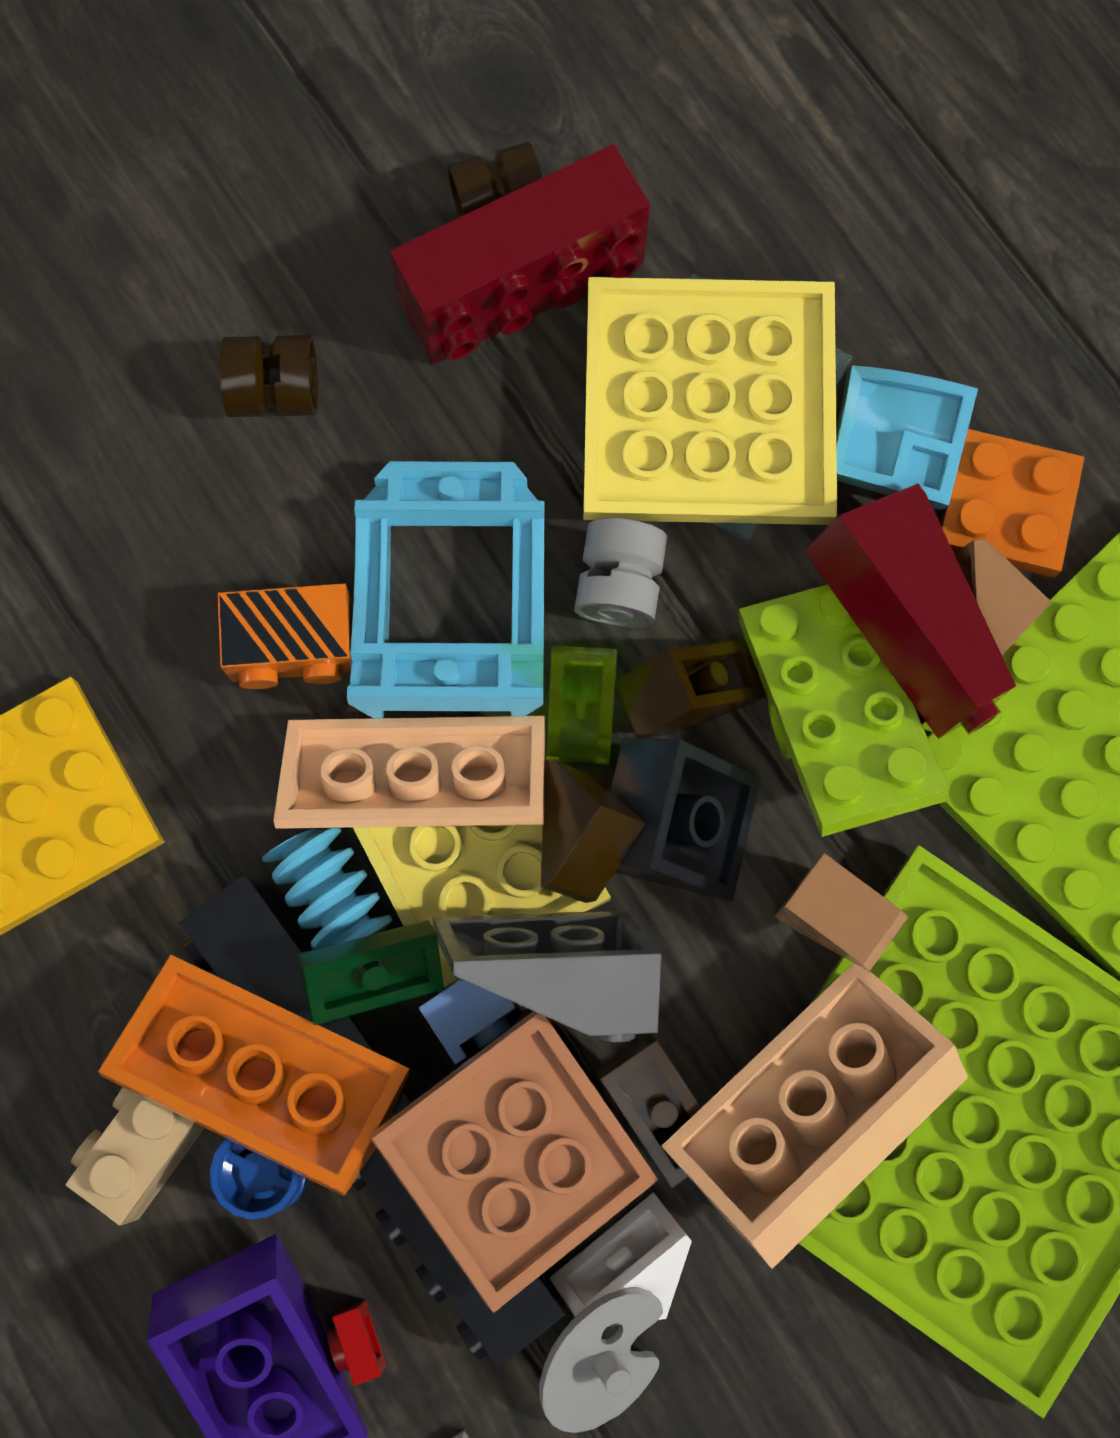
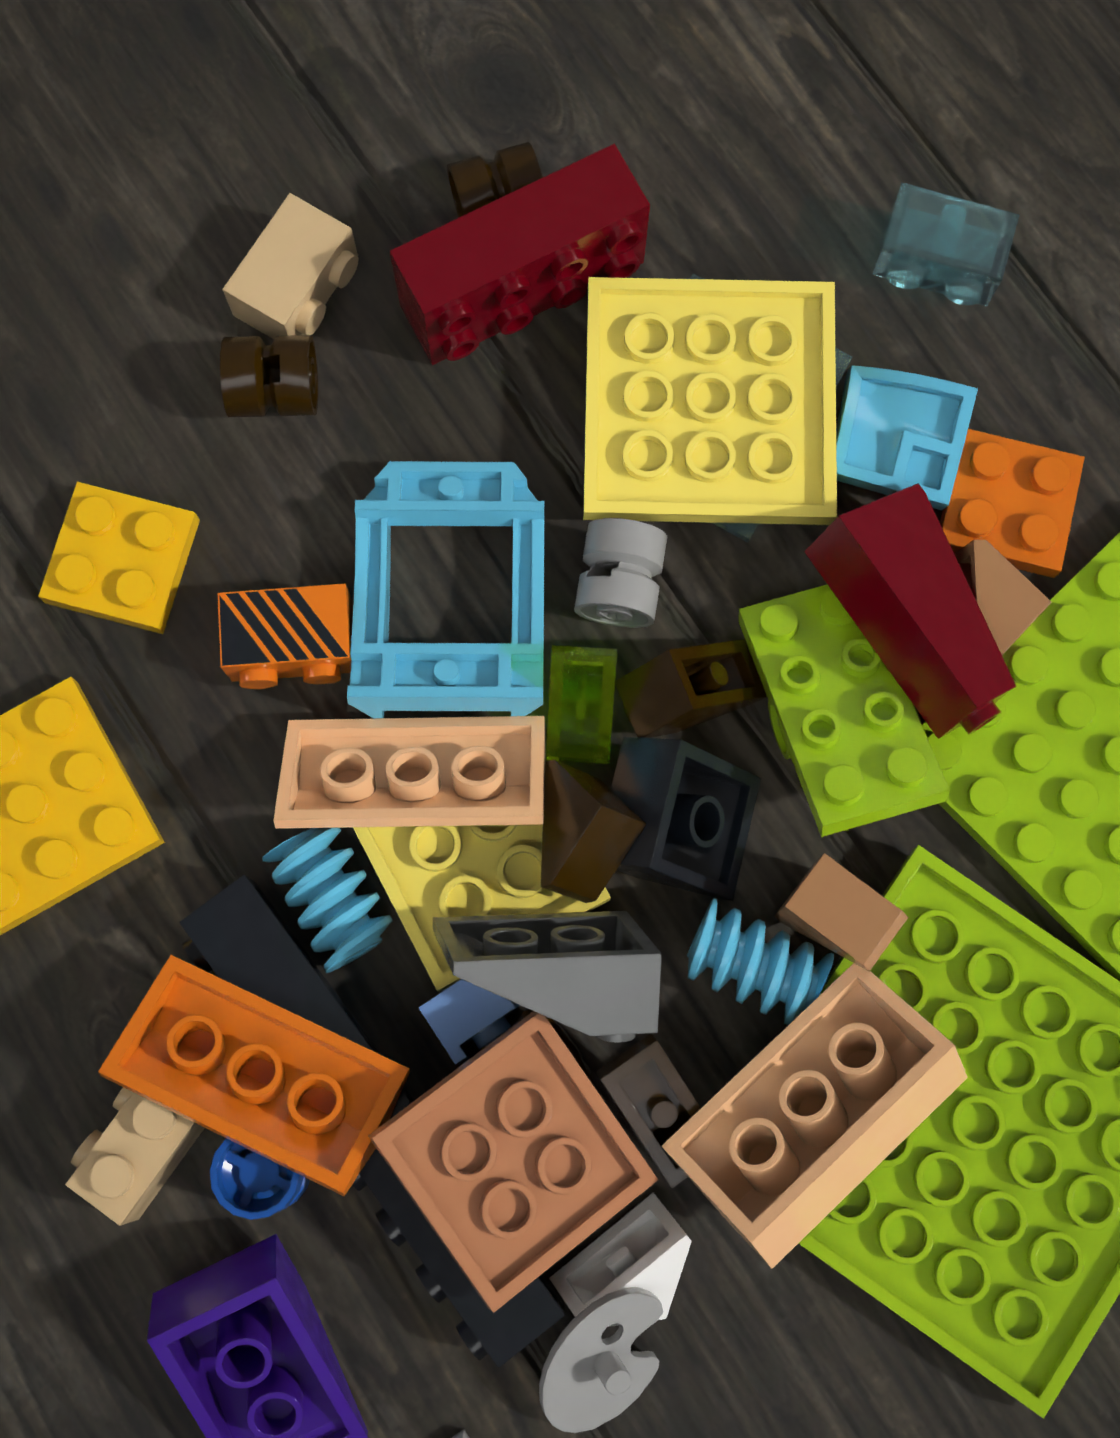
dark green plate [298,920,444,1025] -> none
red plate [327,1299,387,1386] -> none
none -> yellow plate [38,482,200,634]
none -> tan brick [222,193,359,339]
none -> medium azure piece [687,898,834,1025]
none -> clear light blue brick [872,182,1019,306]

